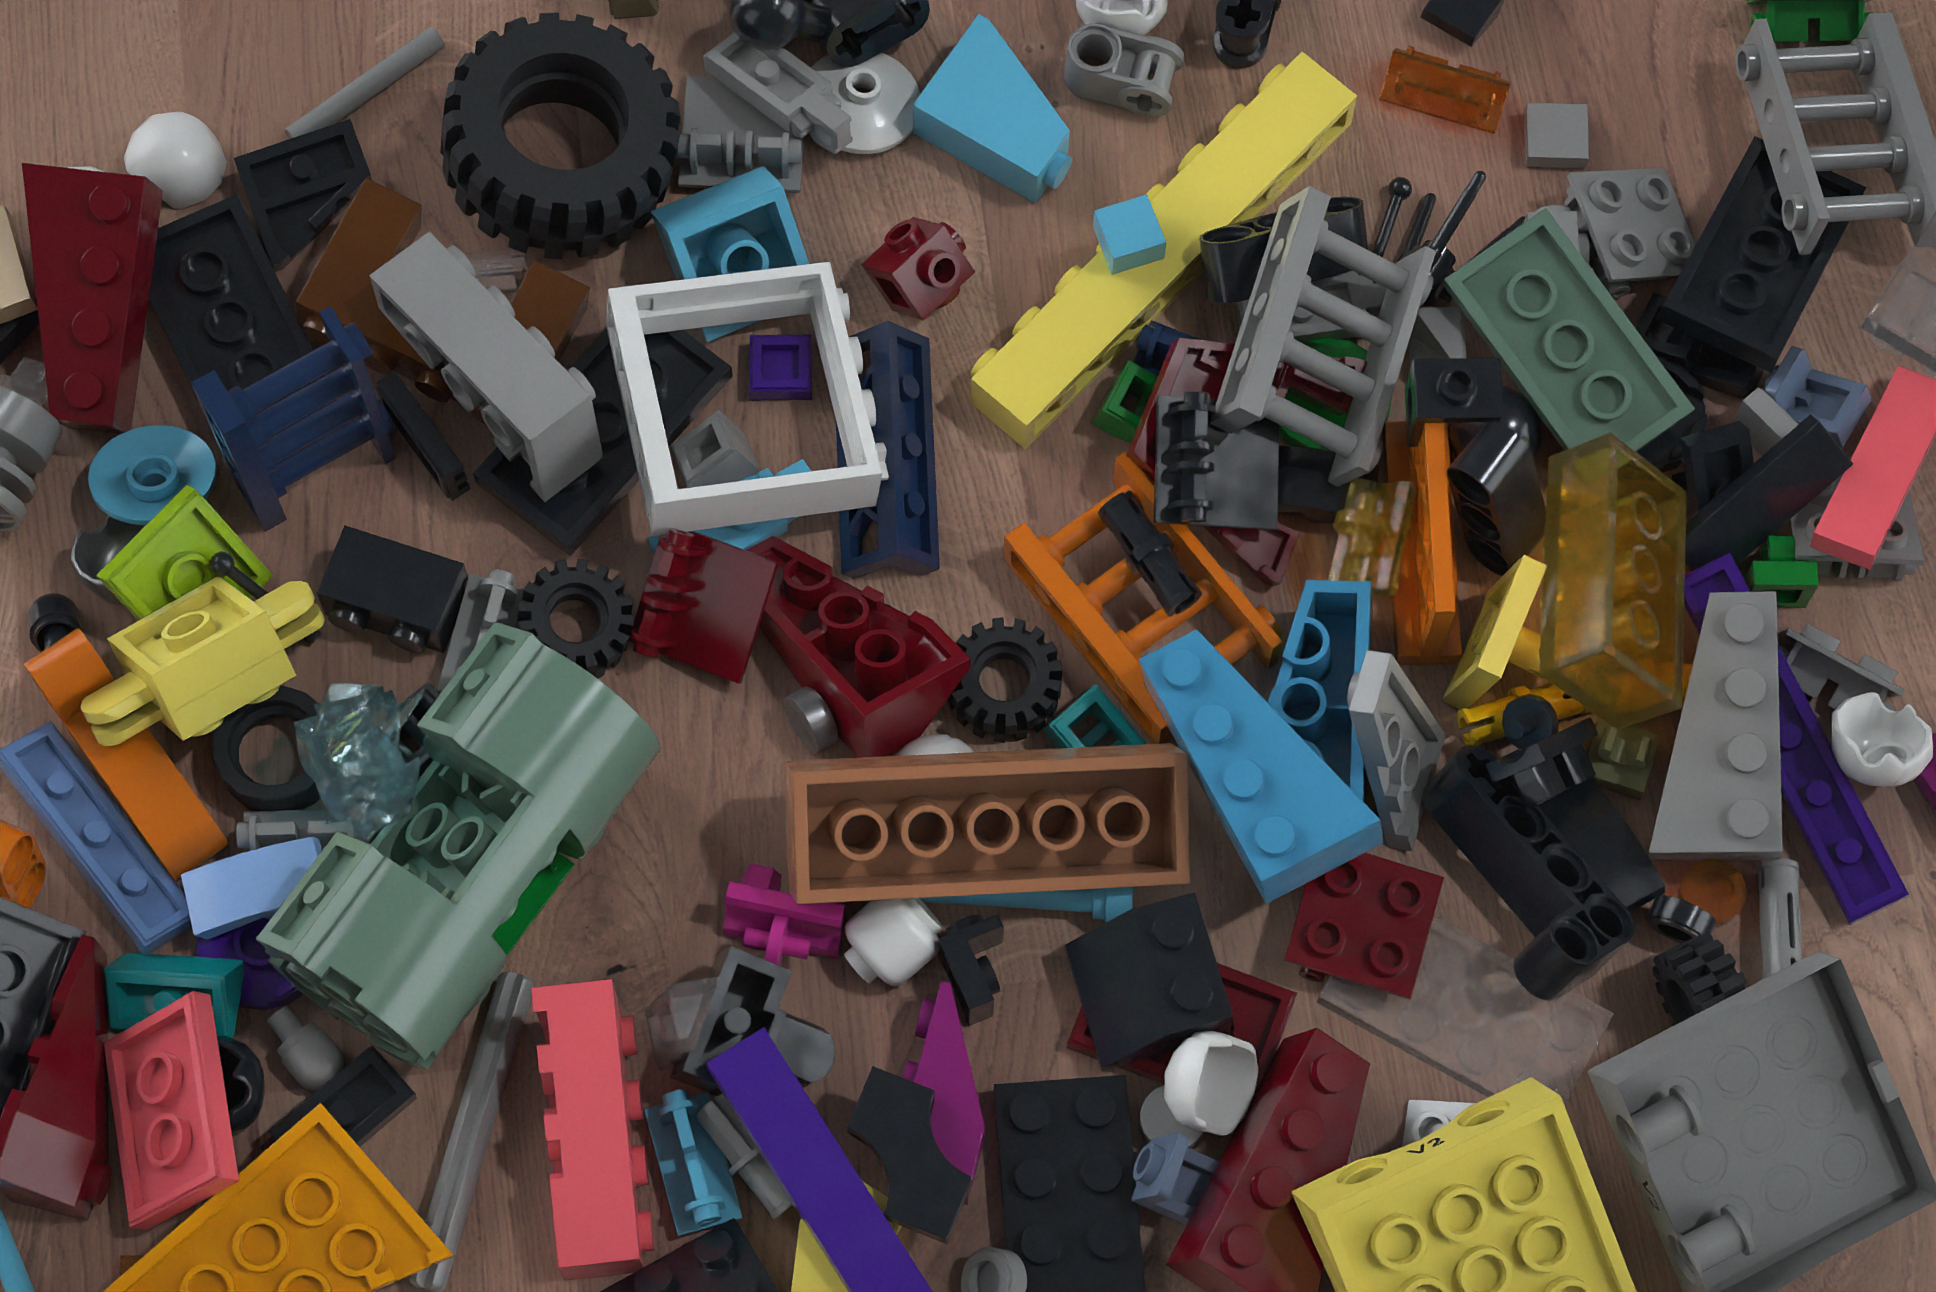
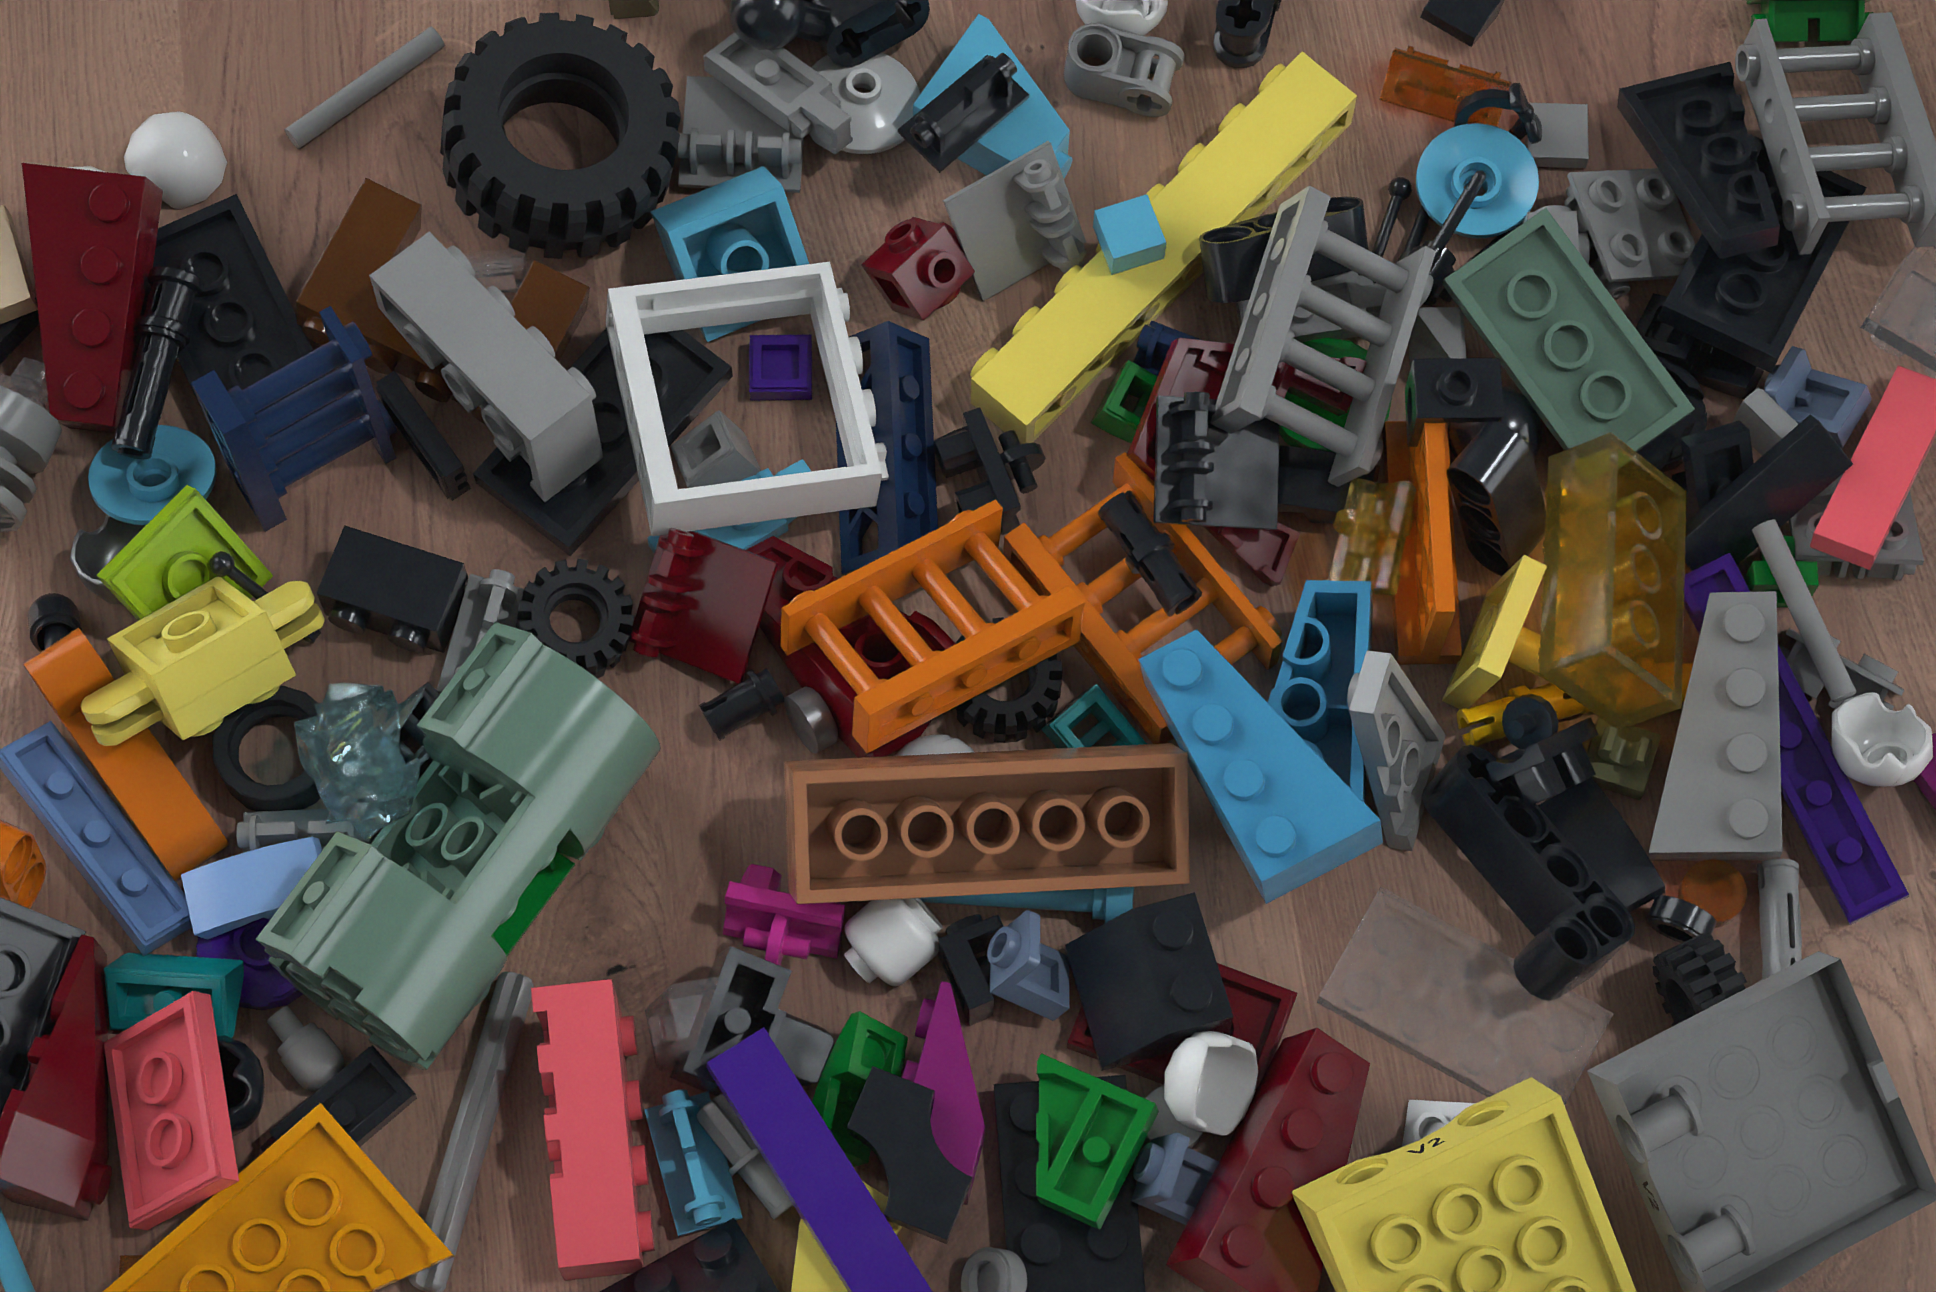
black wing [234,119,372,272] -> none
dark red hinge [1284,853,1444,1000] -> none
none -> black pin [111,266,204,460]
none -> black pin [699,668,784,741]
none -> orange fence [780,499,1085,753]
none -> green slope [812,1011,908,1167]
none -> black hinge [898,53,1030,173]
none -> black hips [934,407,1046,535]
none -> light grey hinge [943,141,1086,301]
none -> sand blue bracket [987,910,1069,1021]
none -> green wing [1036,1053,1159,1230]
none -> medium azure dish [1416,123,1539,238]
none -> black piece [1454,83,1542,144]
none -> black wing [1617,62,1780,259]
none -> light grey bar [1752,519,1857,703]

